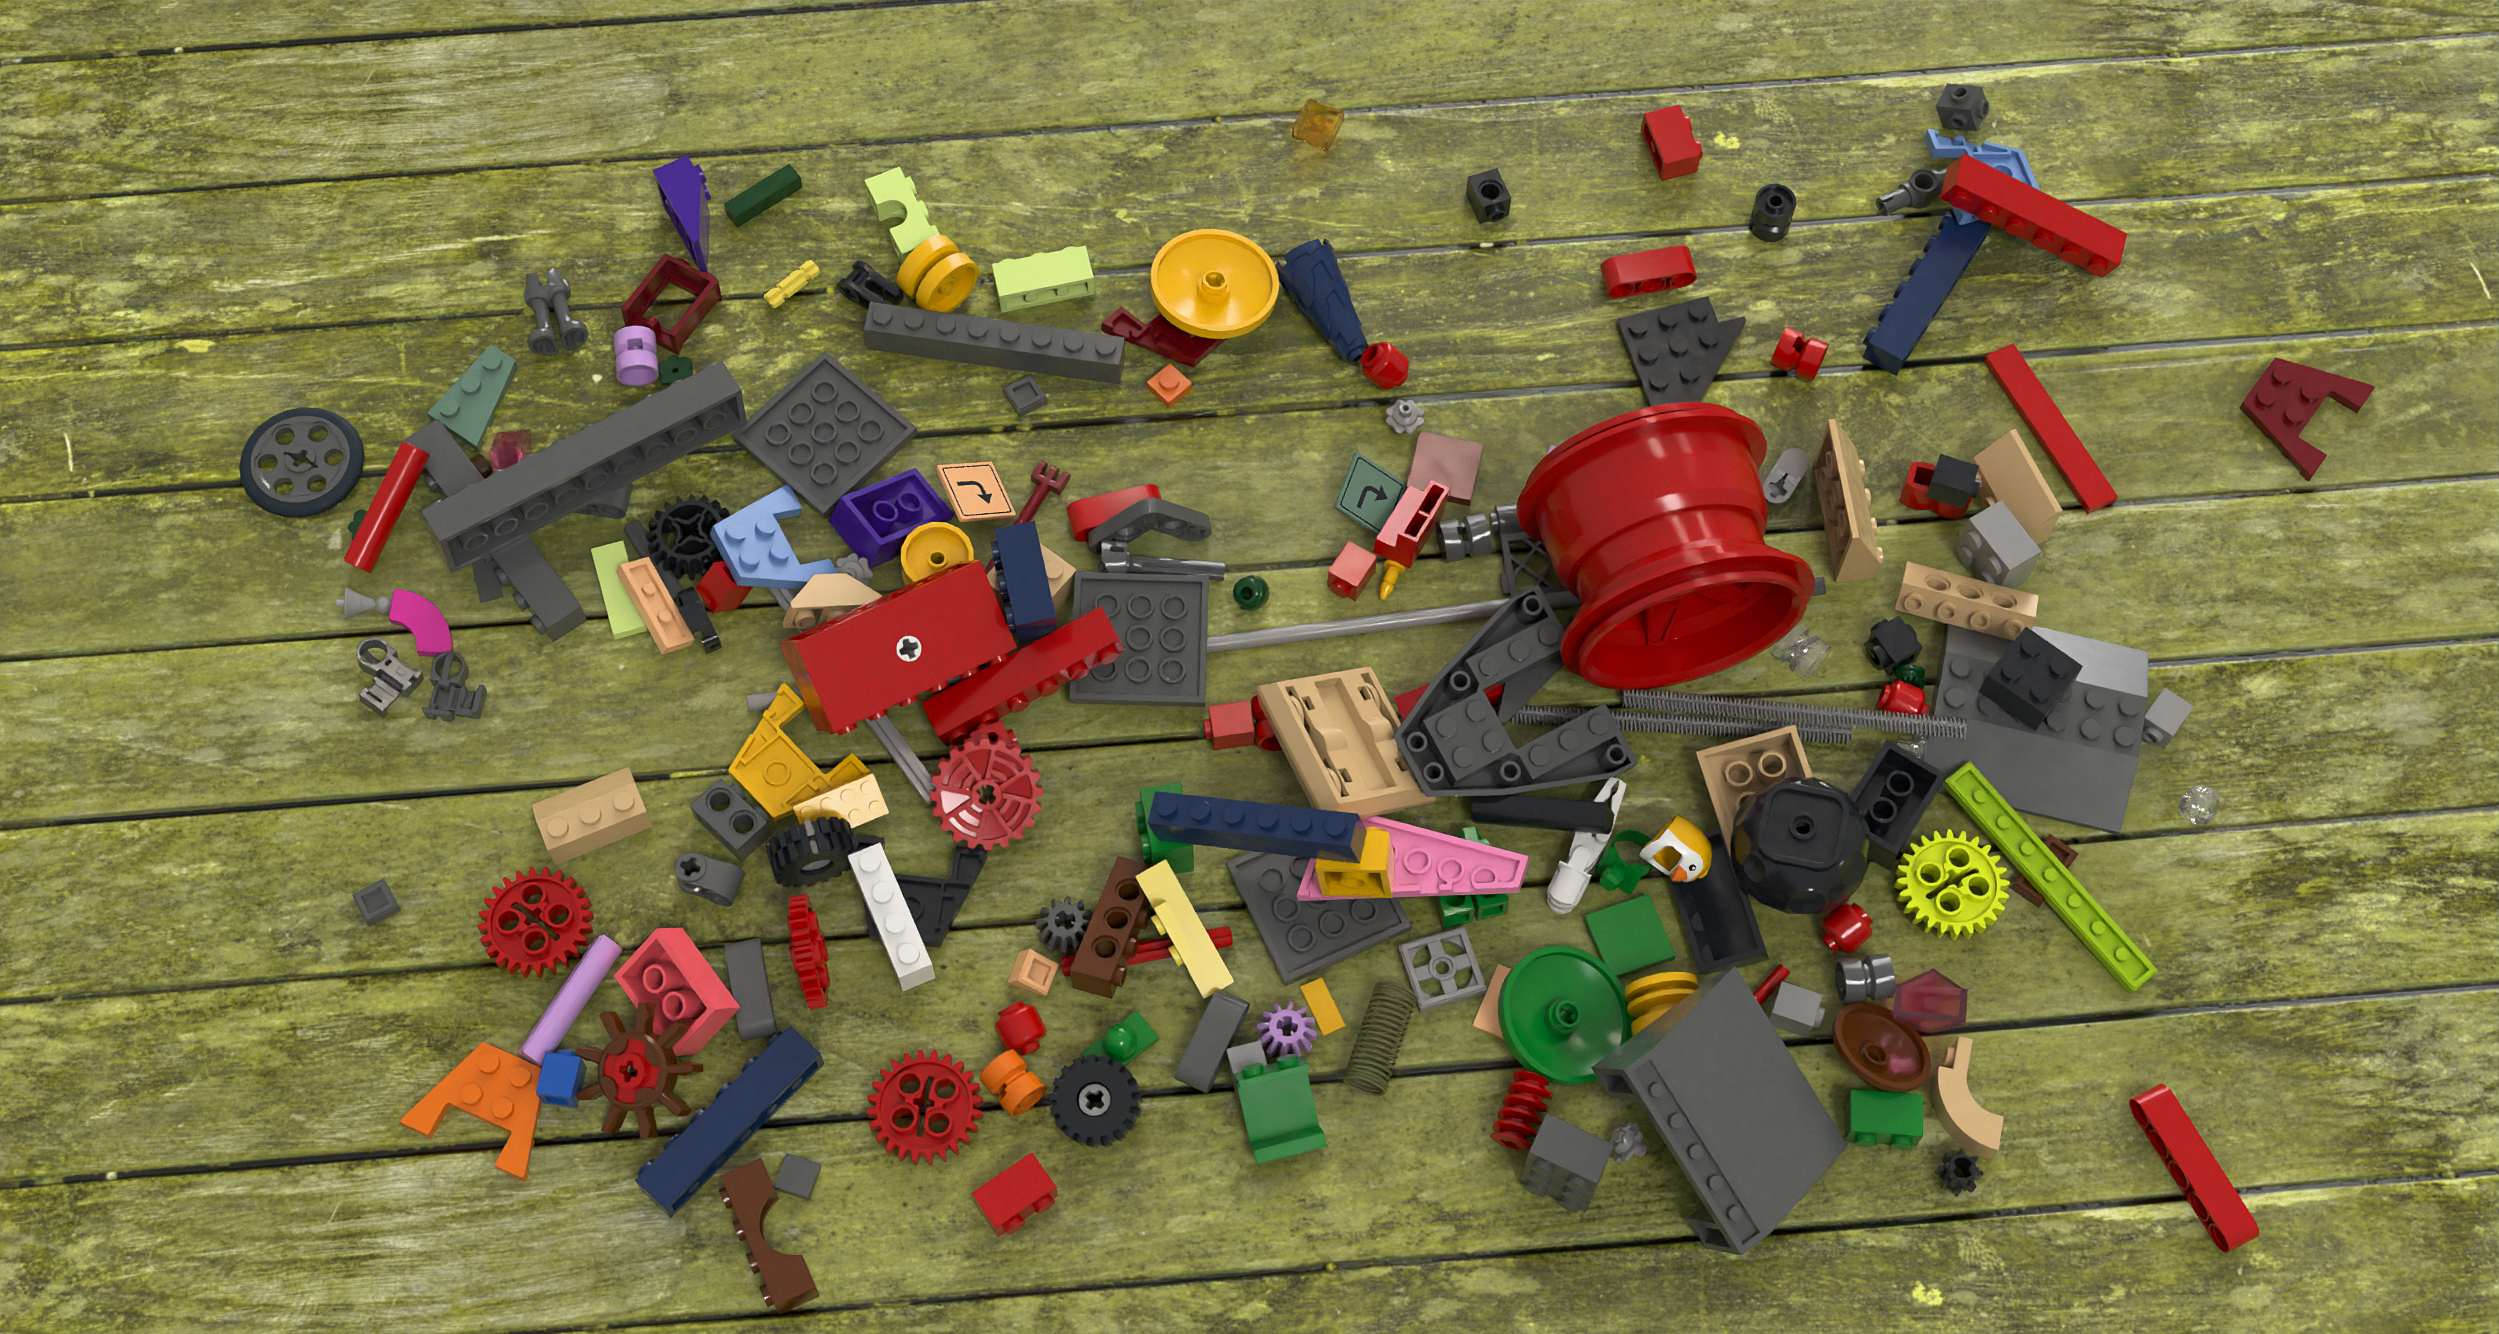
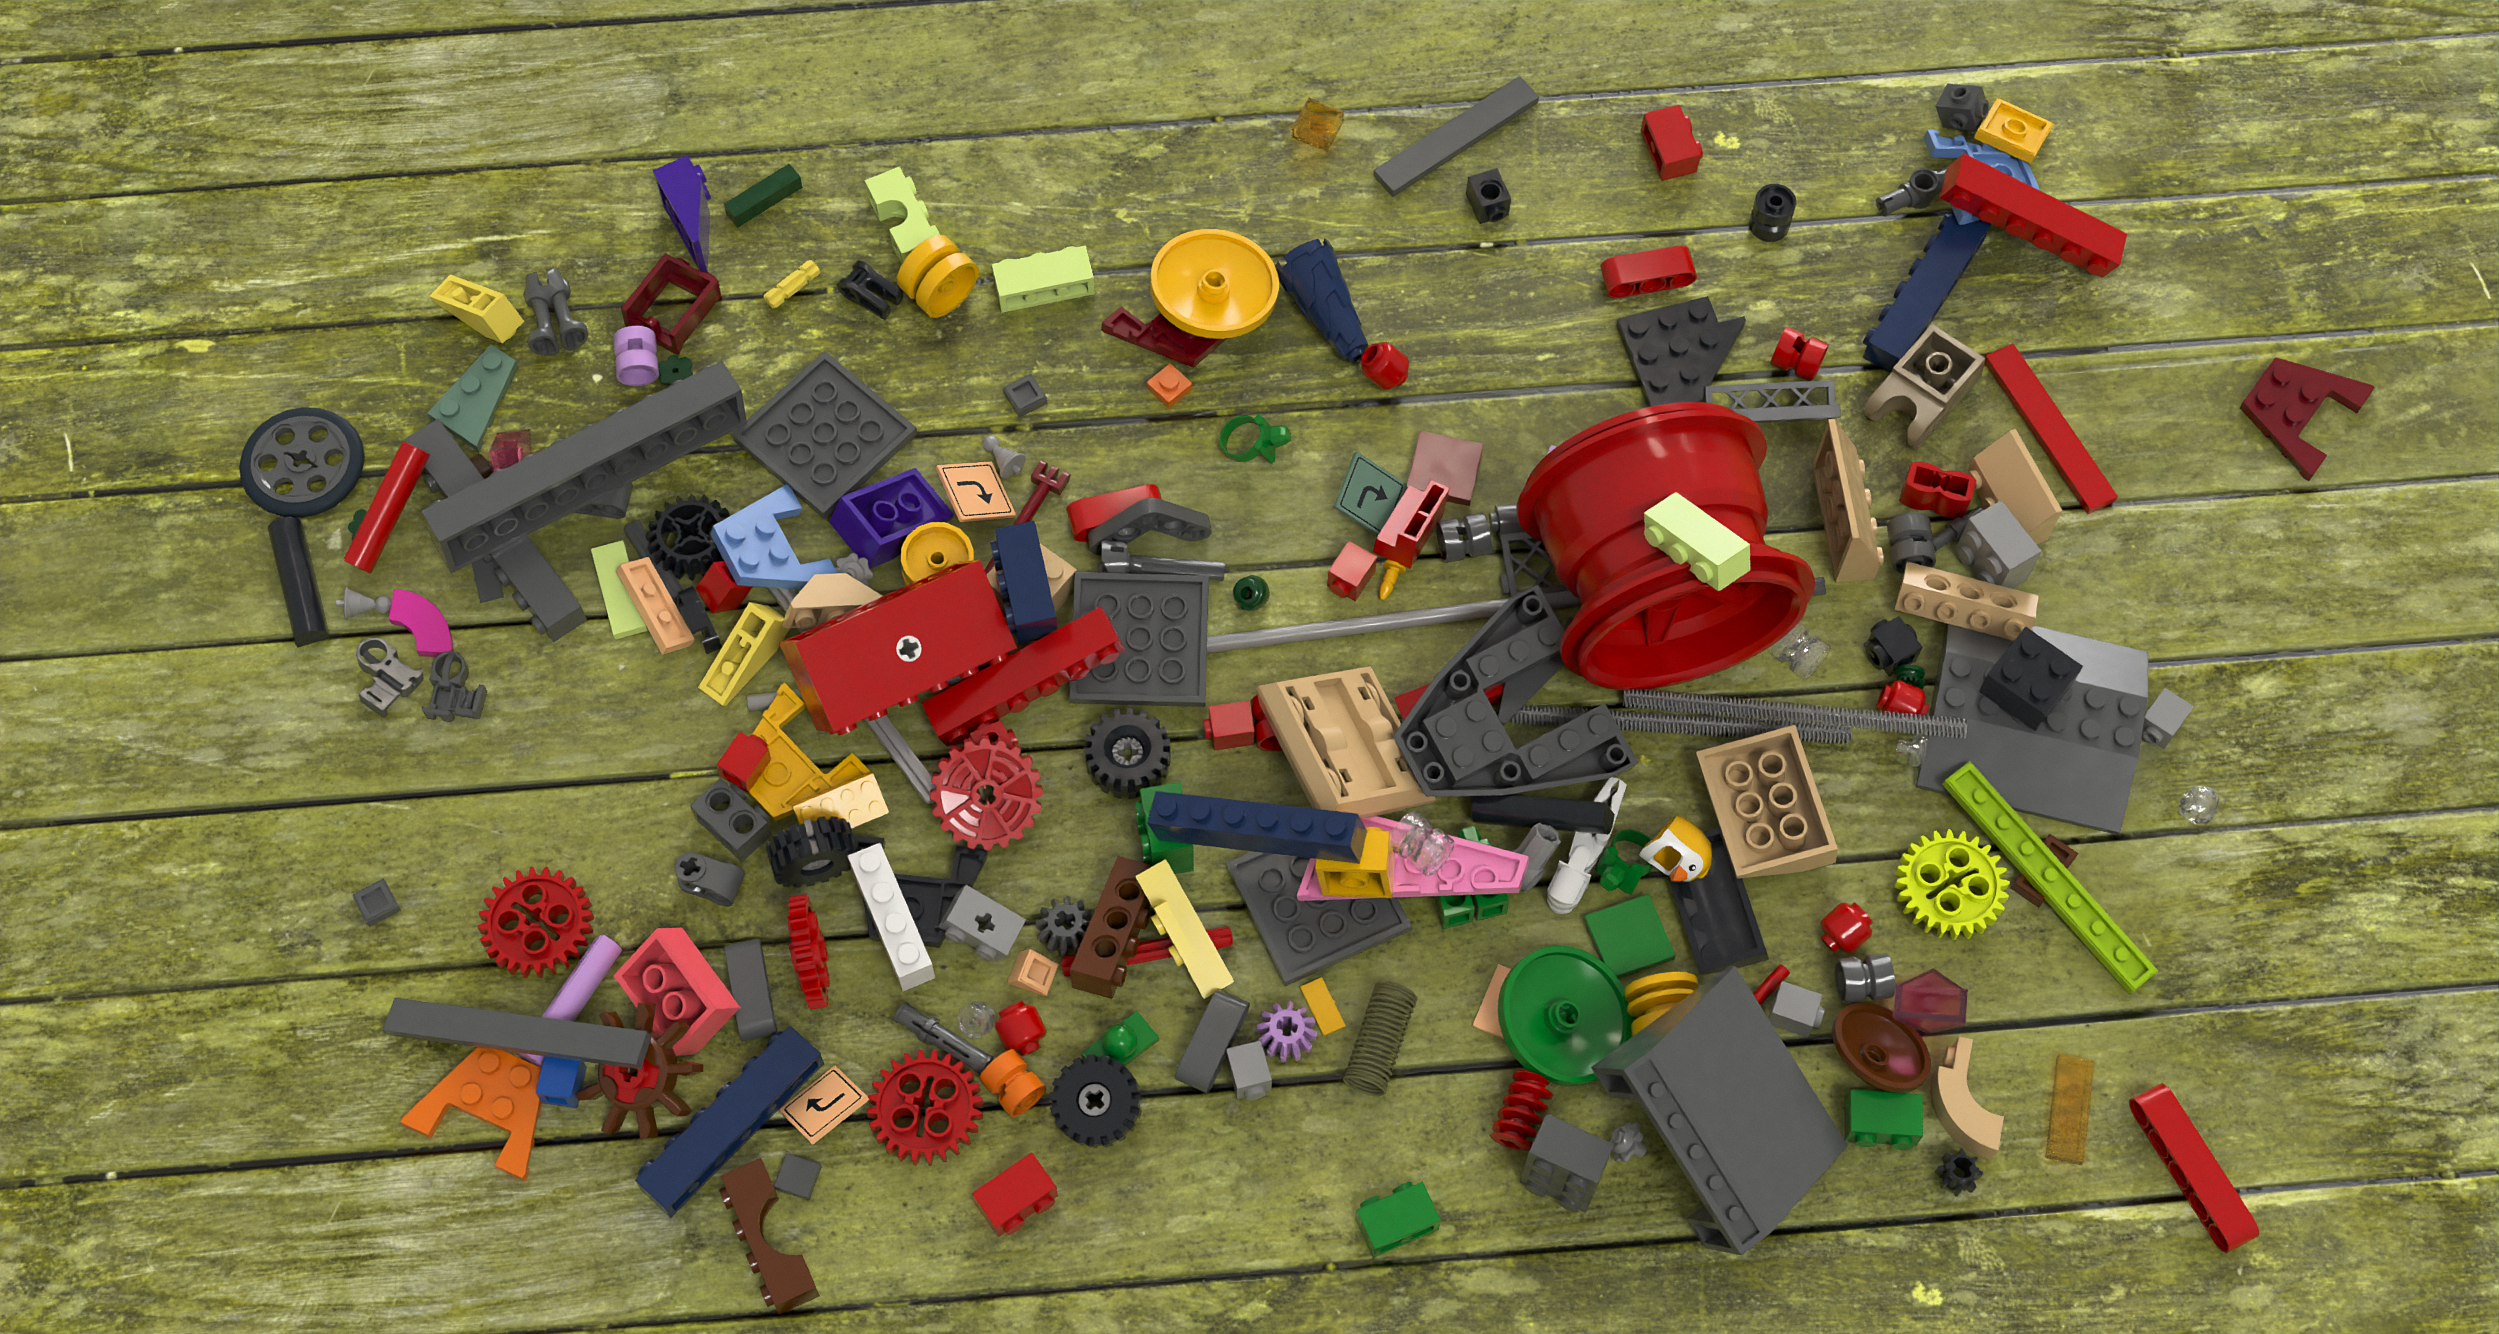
tan slope [532,766,653,866] -> none
dark grey brick [864,302,1126,384] -> none
green panel [1234,1054,1327,1164] -> none
light grey plant [1386,399,1424,435] -> none
light grey piece [1398,926,1487,1013] -> none
black rock [1730,777,1870,914] -> none
light grey piece [1763,448,1809,505] -> none
black brick [1850,740,1947,870] -> none
black brick [1926,454,1981,509] -> none
none -> black brick [268,517,330,648]
none -> dark grey tile [383,998,652,1069]
none -> light yellow slope [429,274,524,343]
none -> light yellow slope [698,602,790,706]
none -> red brick [716,731,771,793]
none -> light nougat piece [779,1066,869,1145]
none -> dark grey pin [893,1002,994,1075]
none -> light grey brick [938,885,1026,961]
none -> clear tile [957,1001,995,1039]
none -> light grey piece [982,435,1026,479]
none -> black bush [1085,708,1171,799]
none -> green piece [1219,413,1291,464]
none -> green brick [1355,1181,1441,1258]
none -> dark grey tile [1374,76,1539,197]
none -> clear wheel [1390,811,1455,876]
none -> light grey piece [1512,822,1561,893]
none -> yellowish green brick [1644,492,1750,592]
none -> dark grey fence [1704,380,1841,423]
none -> dark tan brick [1864,324,1985,449]
none -> dark grey wheel [1887,513,1936,573]
none -> dark grey bar [1930,506,1983,552]
none -> yellow tile [1974,98,2054,164]
none -> clear yellow tile [2045,1054,2095,1165]

